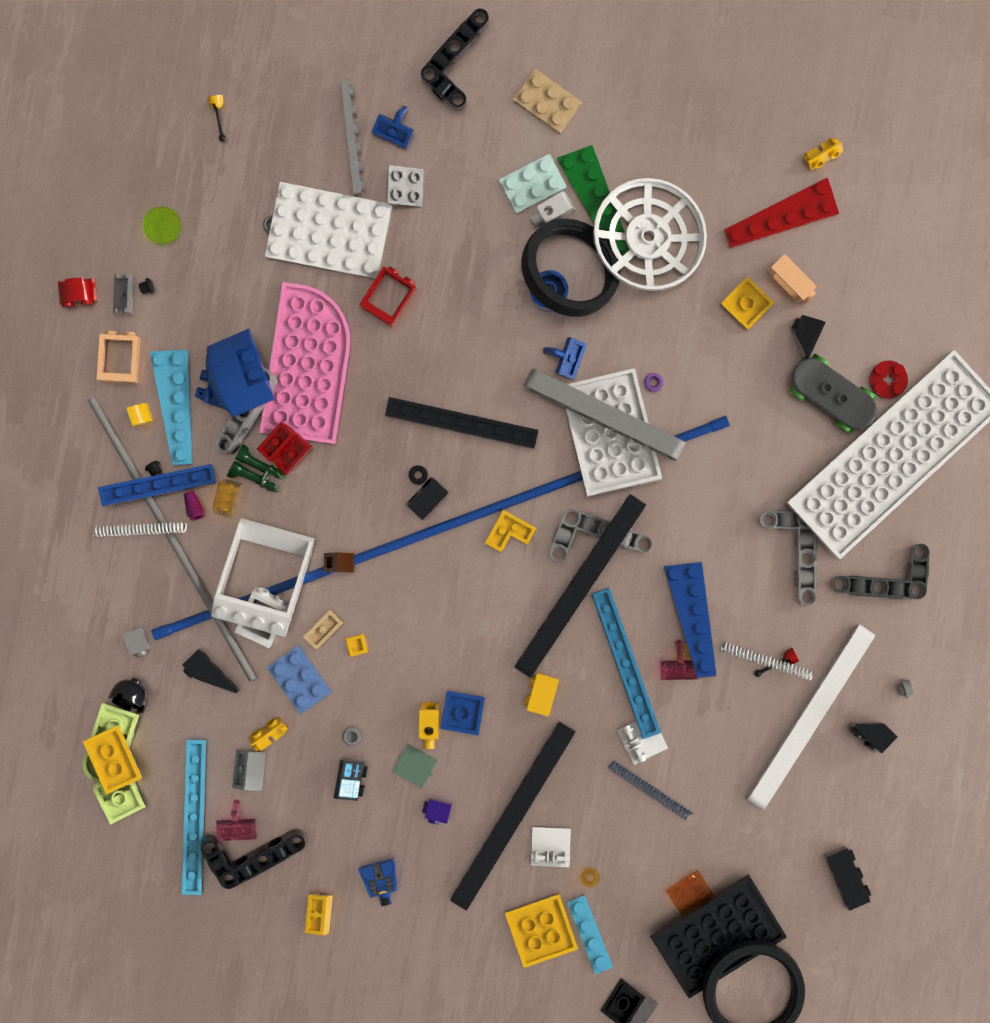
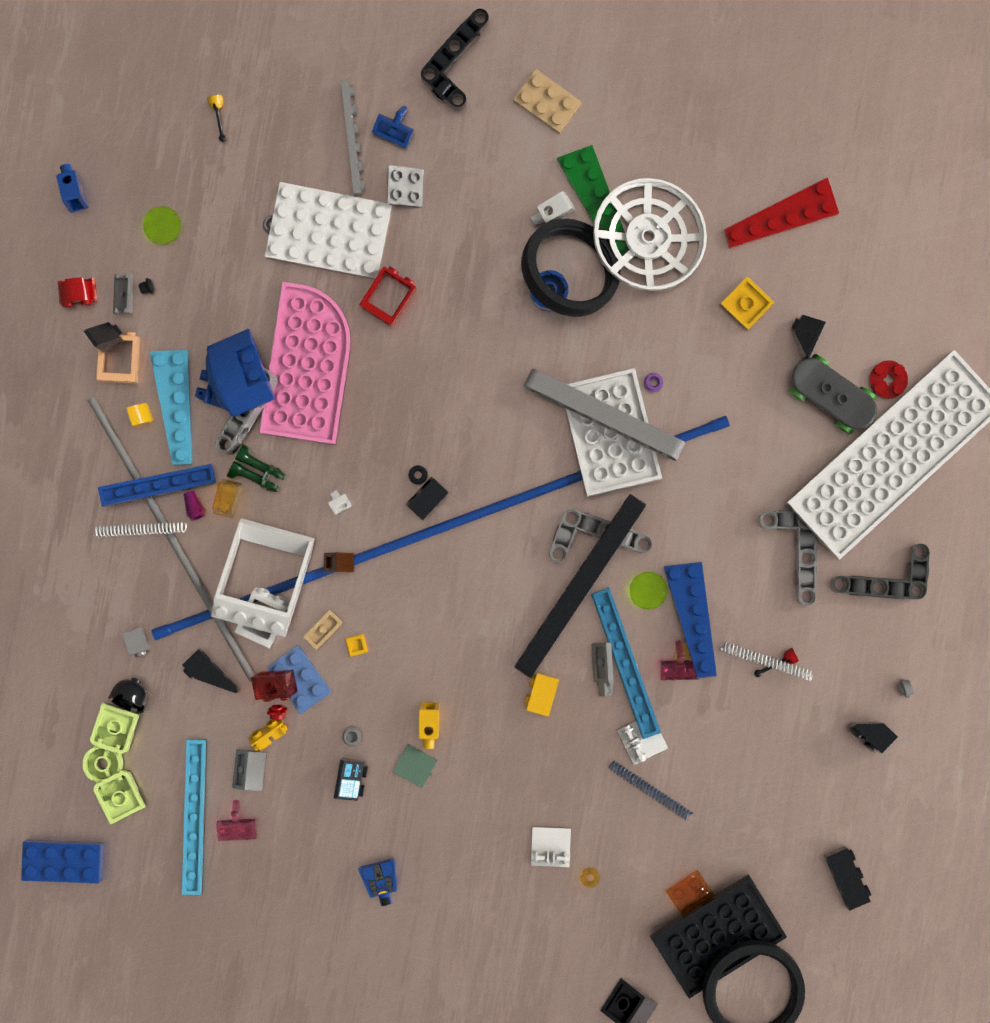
yellow plate [83,725,142,794] -> none
black piece [145,460,162,476] -> none
black beam [201,829,305,889] -> none
red slope [257,421,312,475] -> none
yellow hinge [305,893,333,936] -> none
black plate [385,397,538,449] -> none
dark purple brick [422,798,452,825] -> none
blue plate [440,691,485,735] -> none
black beam [450,721,576,911] -> none
yellow plate [485,510,537,553] -> none
light aqua plate [499,154,567,214] -> none
yellow plate [505,894,578,968] -> none
blue plate [543,337,587,380] -> none
medium azure plate [567,894,613,974] -> none
white beam [746,624,875,811] -> none
light nougat window [767,254,817,304] -> none
yellow hinge [802,137,843,172] -> none
none -> blue brick [21,840,104,884]
none -> blue torso [56,164,88,213]
none -> black slope [84,322,123,353]
none -> clear red brick [251,670,298,702]
none -> red plate [267,705,287,720]
none -> white tile [328,490,352,515]
none -> light grey hinge [592,643,614,696]
none -> clear neon green tile [629,572,668,610]

